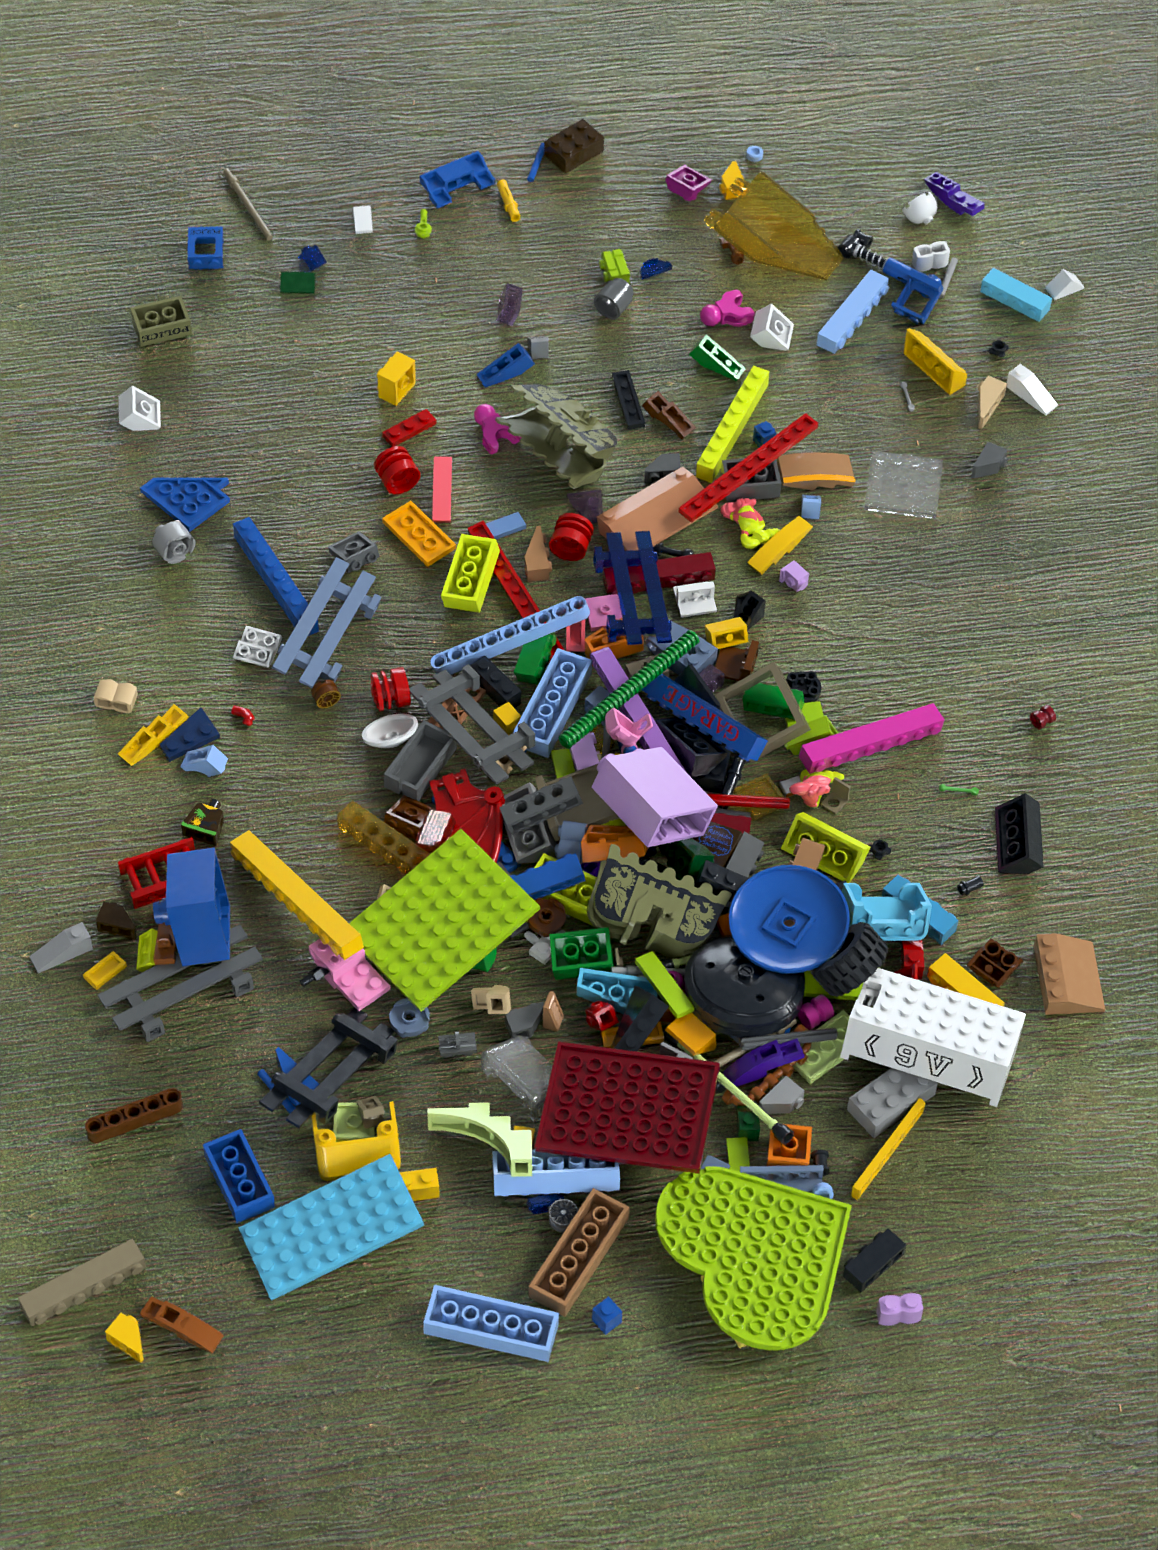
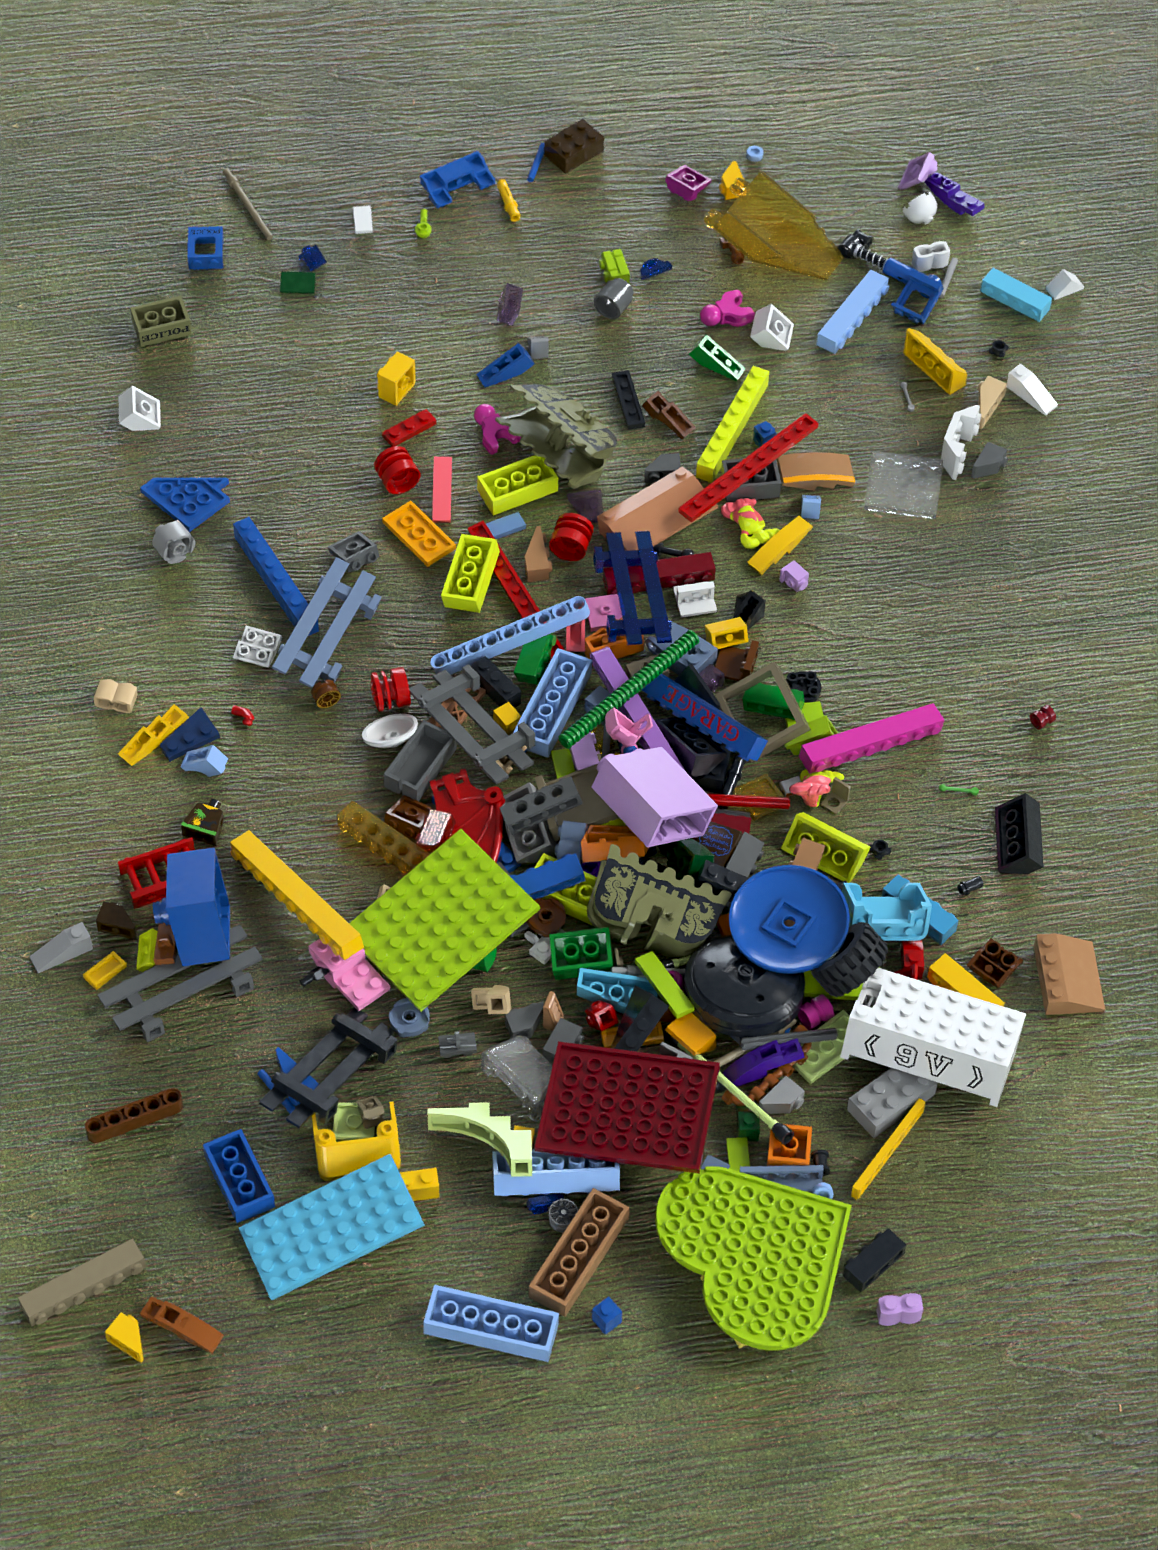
none -> neon yellow brick [477,455,558,516]
none -> dark grey brick [542,1018,584,1064]
none -> lavender slope [898,152,937,190]
none -> white slope [940,405,982,480]

